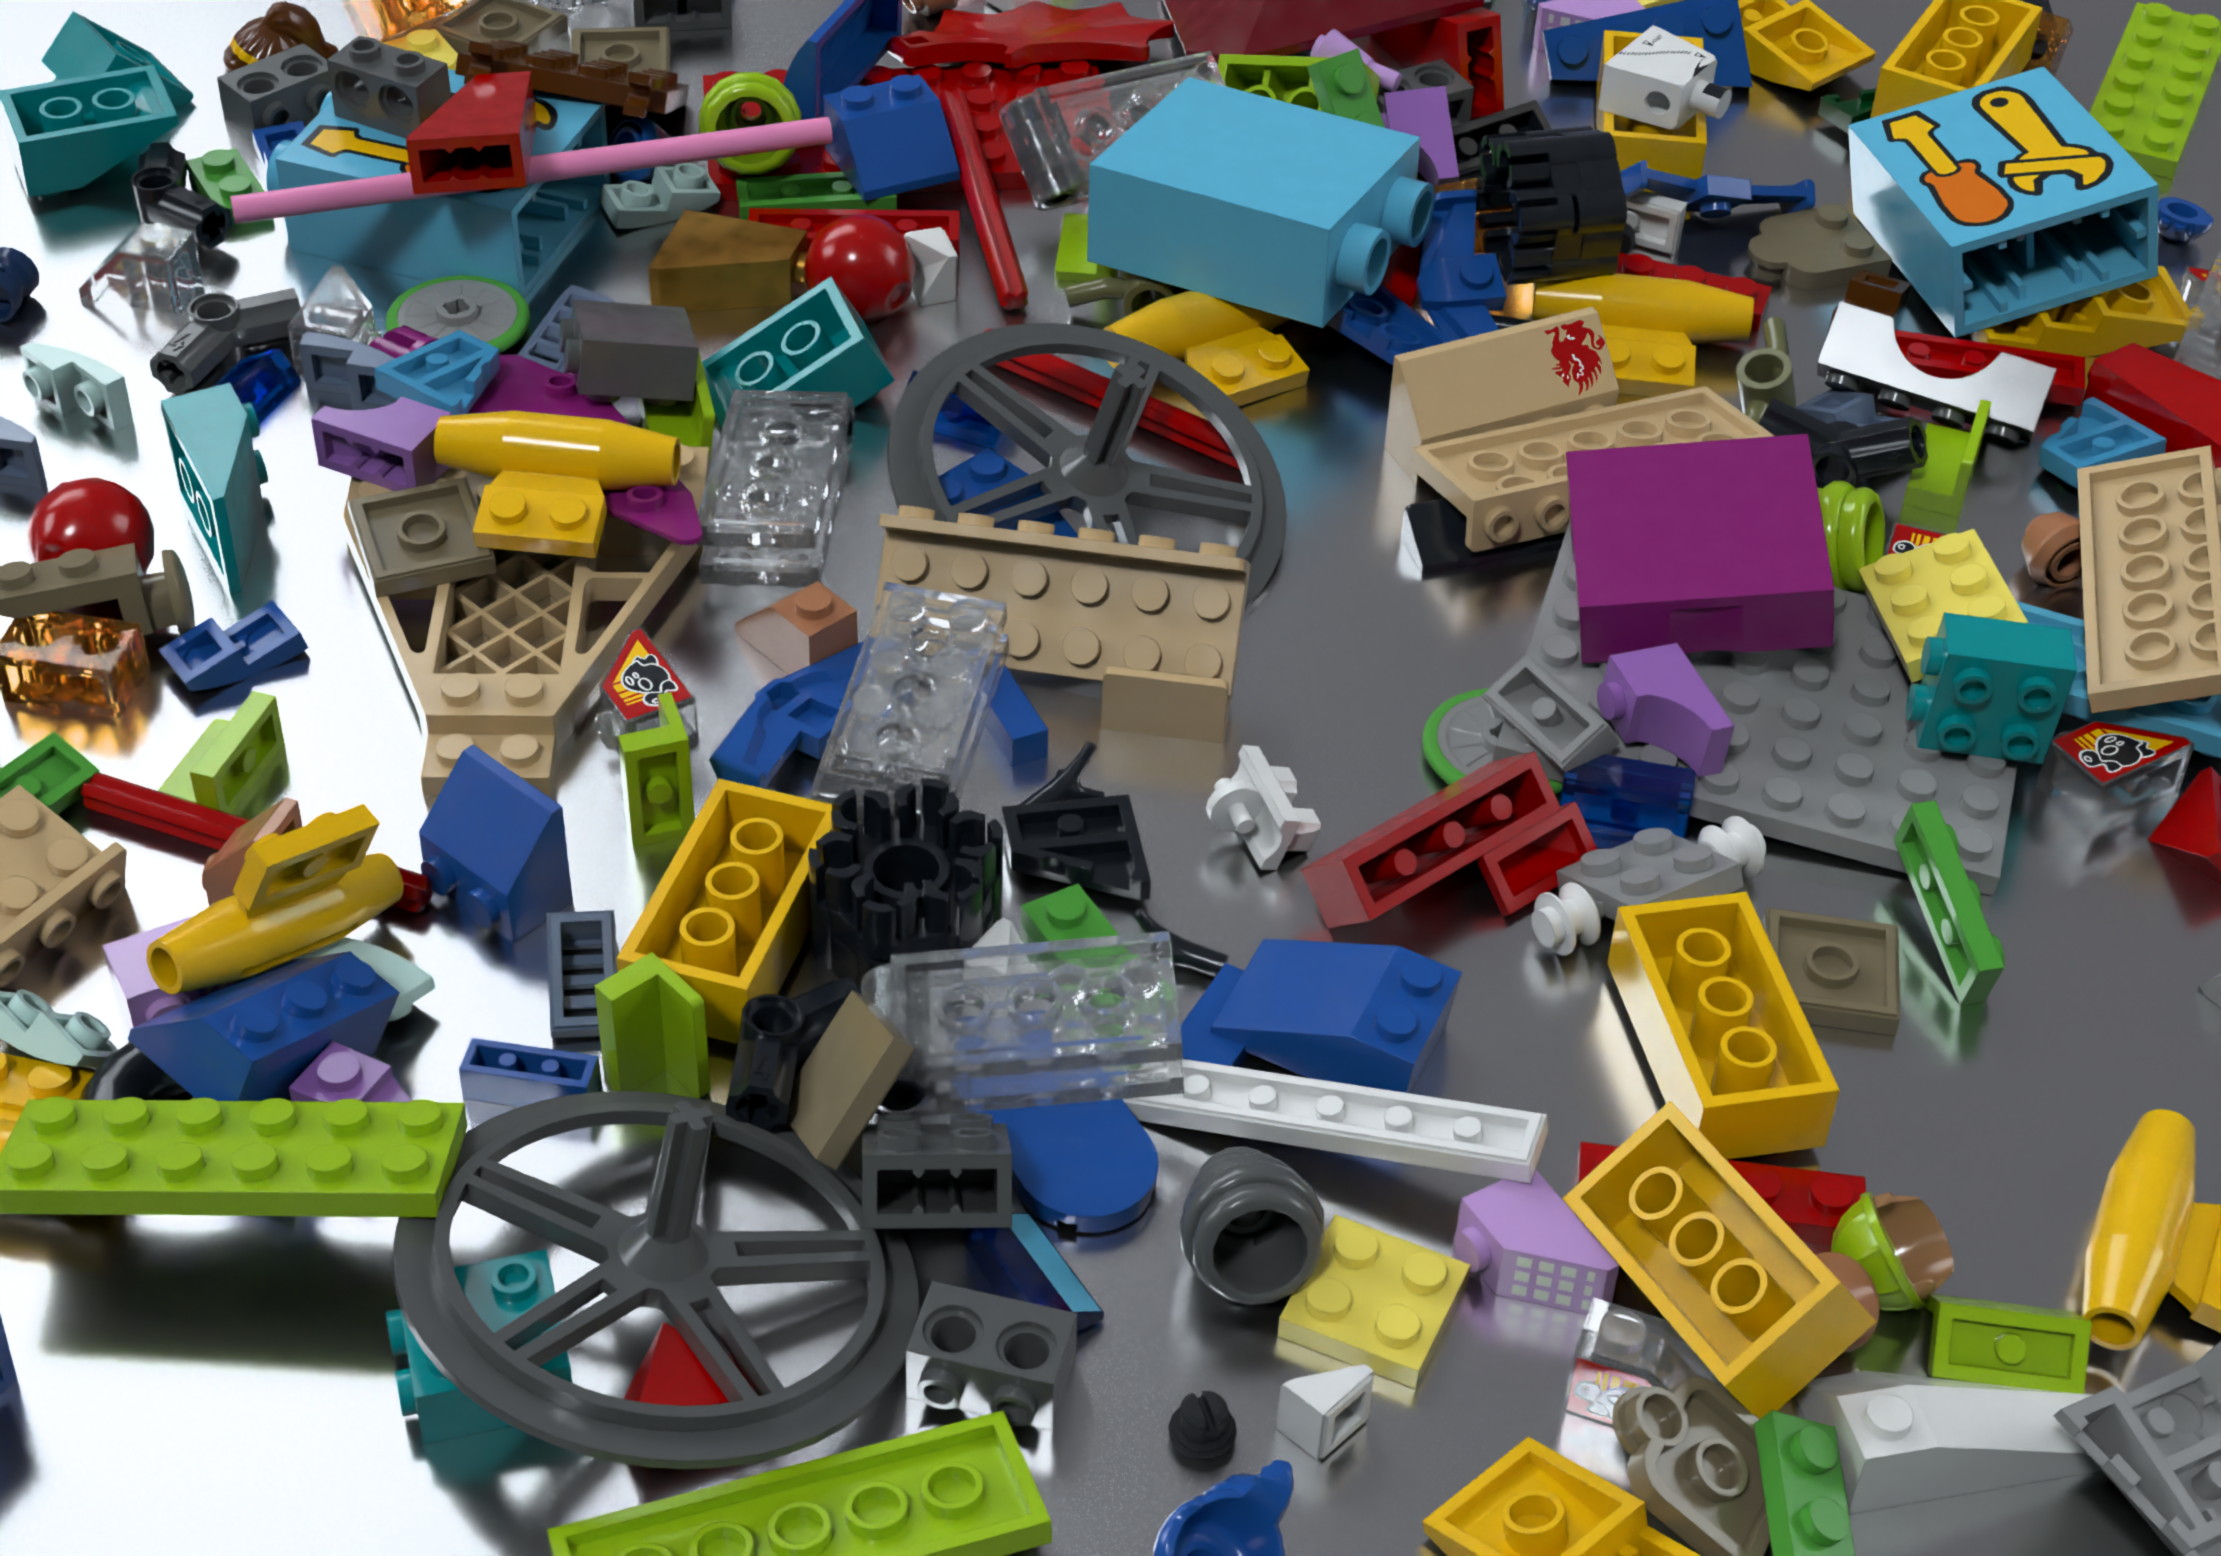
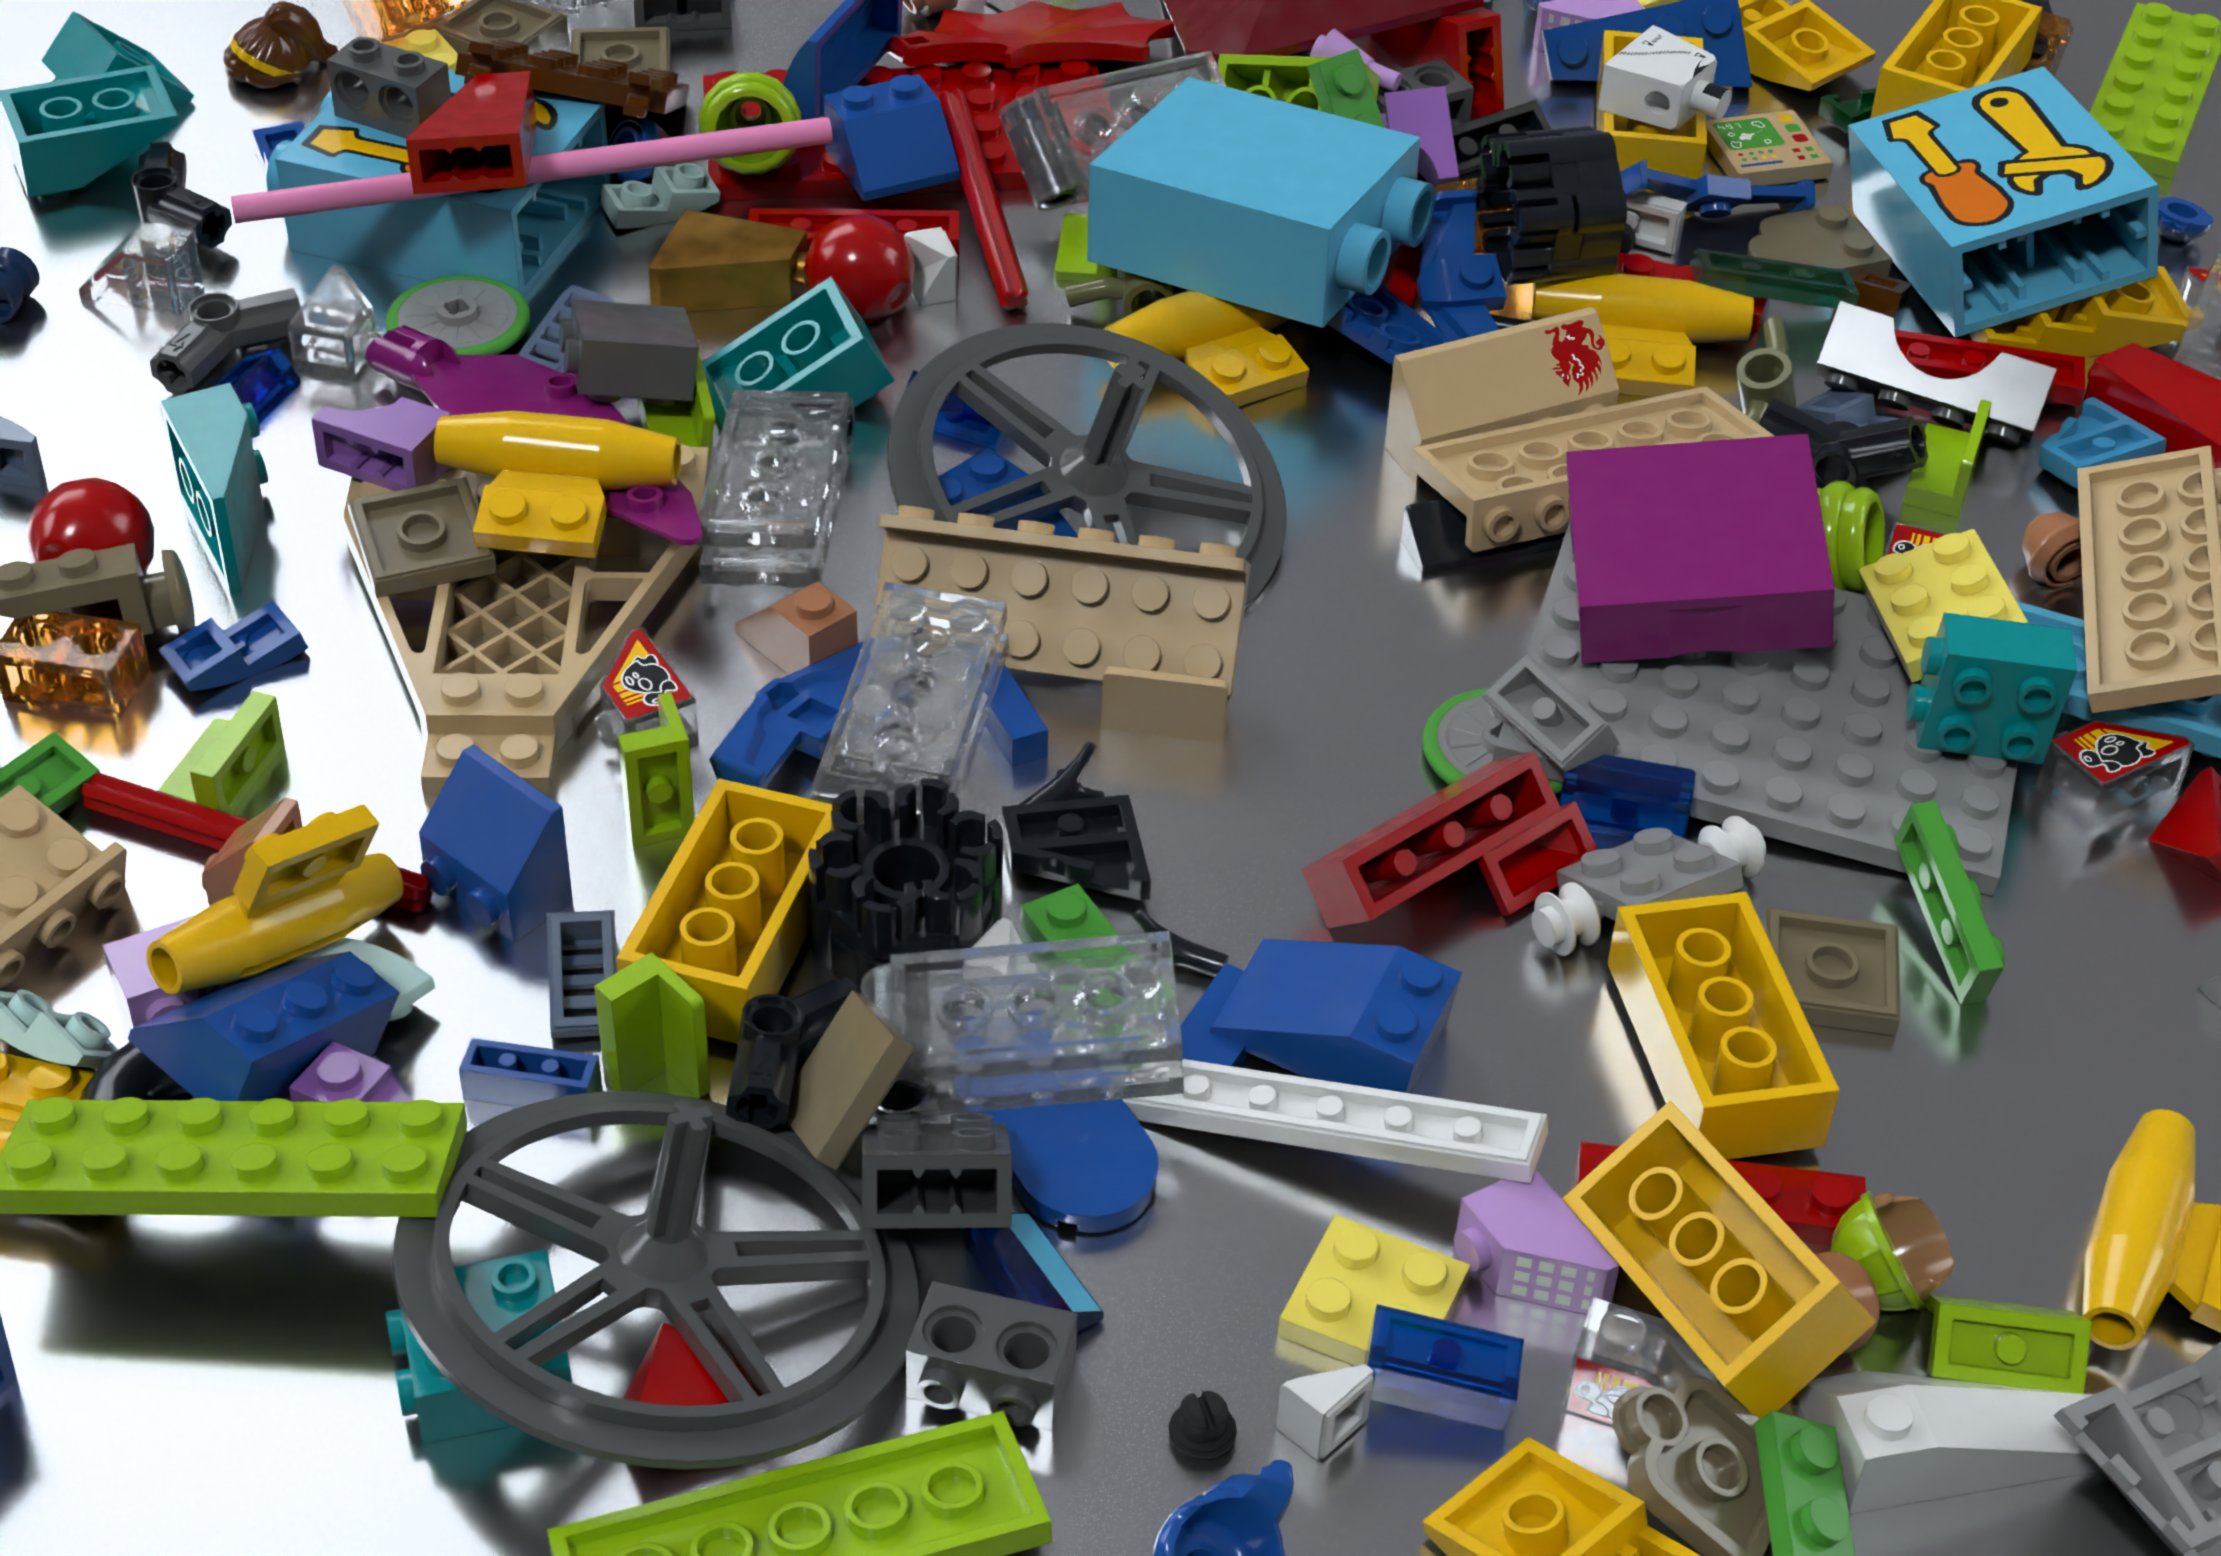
light aqua slope [20,342,134,431] -> none
bright green plate [186,148,265,227] -> none
dark grey brick [217,43,331,143] -> none
sand blue slope [299,331,397,410] -> none
dark azure wing [374,330,500,415] -> none
bright green plate [736,172,897,220] -> none
red axle [984,328,1240,471] -> none
dark grey piece [1180,1146,1325,1305] -> none
white hips [1206,745,1321,870] -> none
medium lavender arch [1597,643,1735,777] -> none
none -> clear blue slope [1363,1304,1524,1430]
none -> clear green tile [1690,248,1860,309]
none -> tan tile [1706,110,1833,186]

